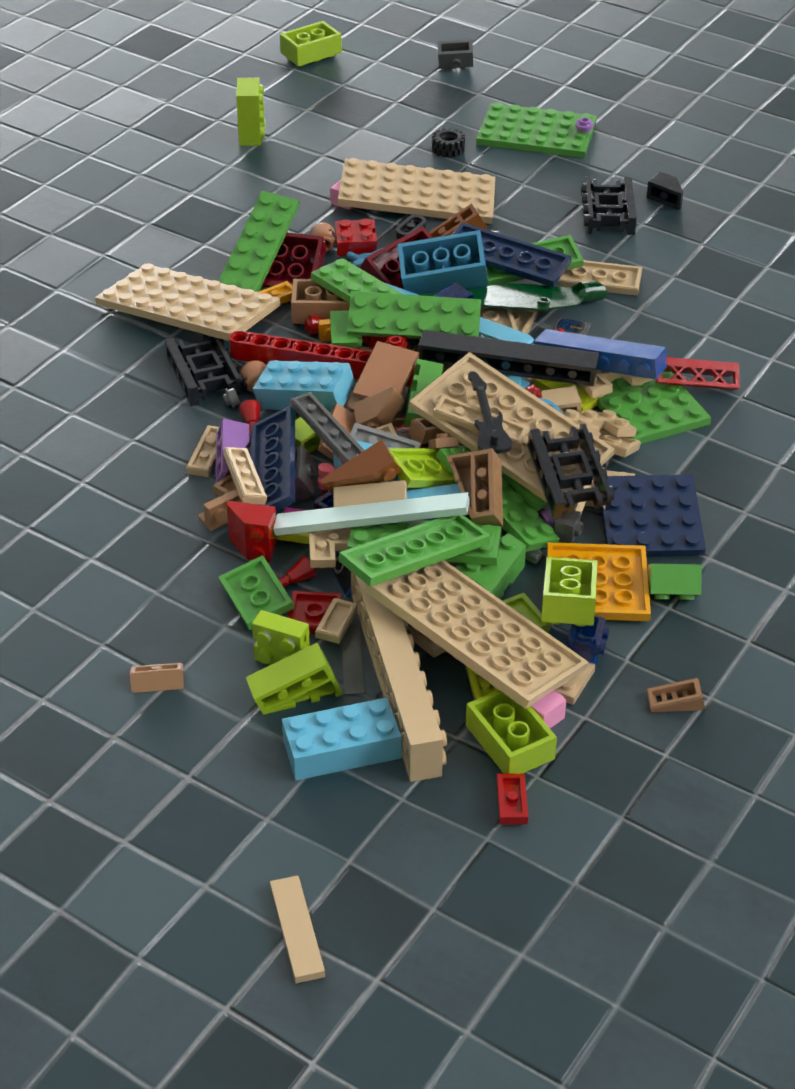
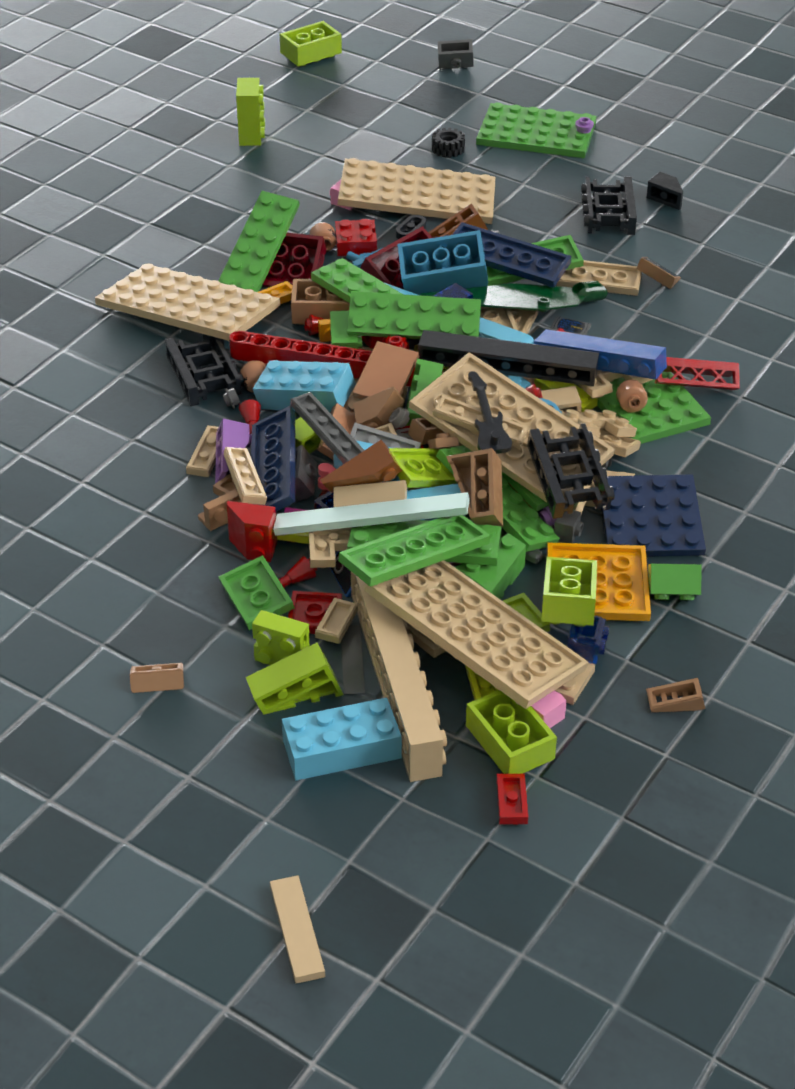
none -> light grey plate [389,407,410,429]
none -> nougat head [616,379,648,413]
none -> medium nougat slope [636,257,681,289]

